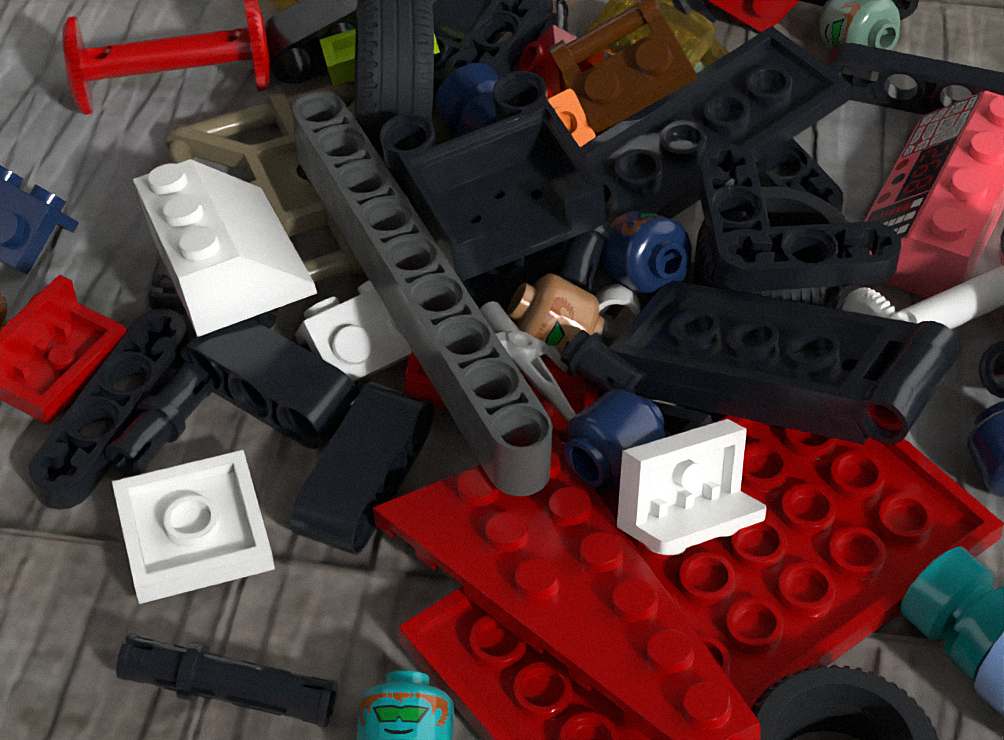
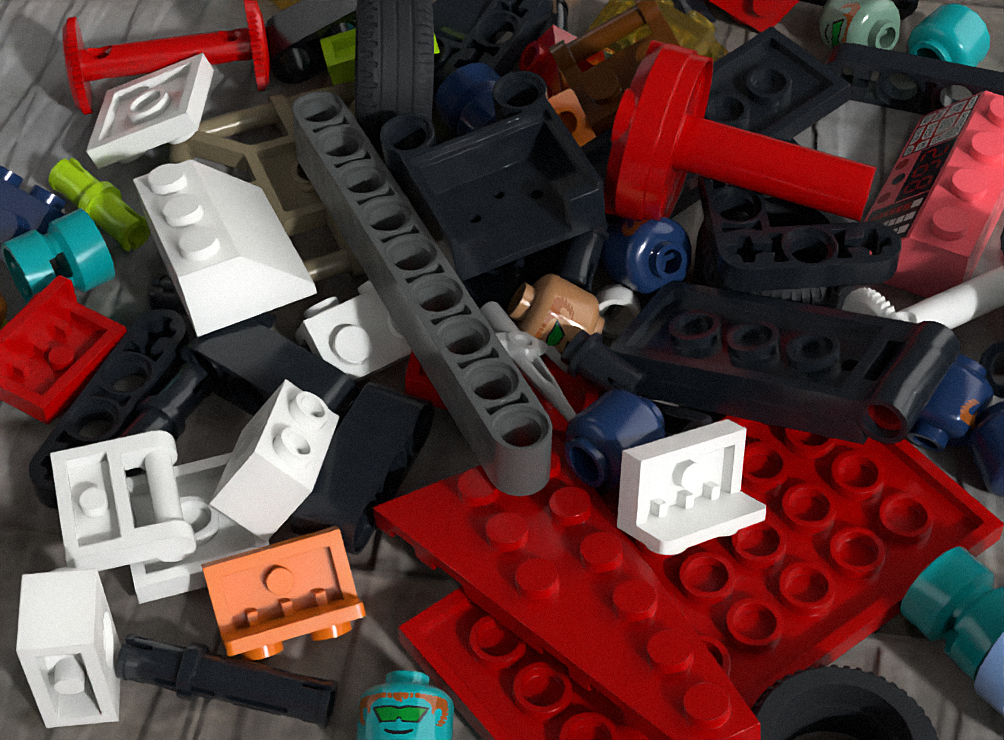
none -> teal wheel [1,208,115,304]
none -> white brick [16,567,121,728]
none -> lime pin [48,158,151,251]
none -> white plate [50,430,196,571]
none -> white plate [86,53,214,169]
none -> orange bracket [201,526,366,661]
none -> white brick [209,379,339,542]
none -> red piece [604,40,877,222]
none -> dark blue head [907,354,993,452]
none -> teal head [908,3,990,67]

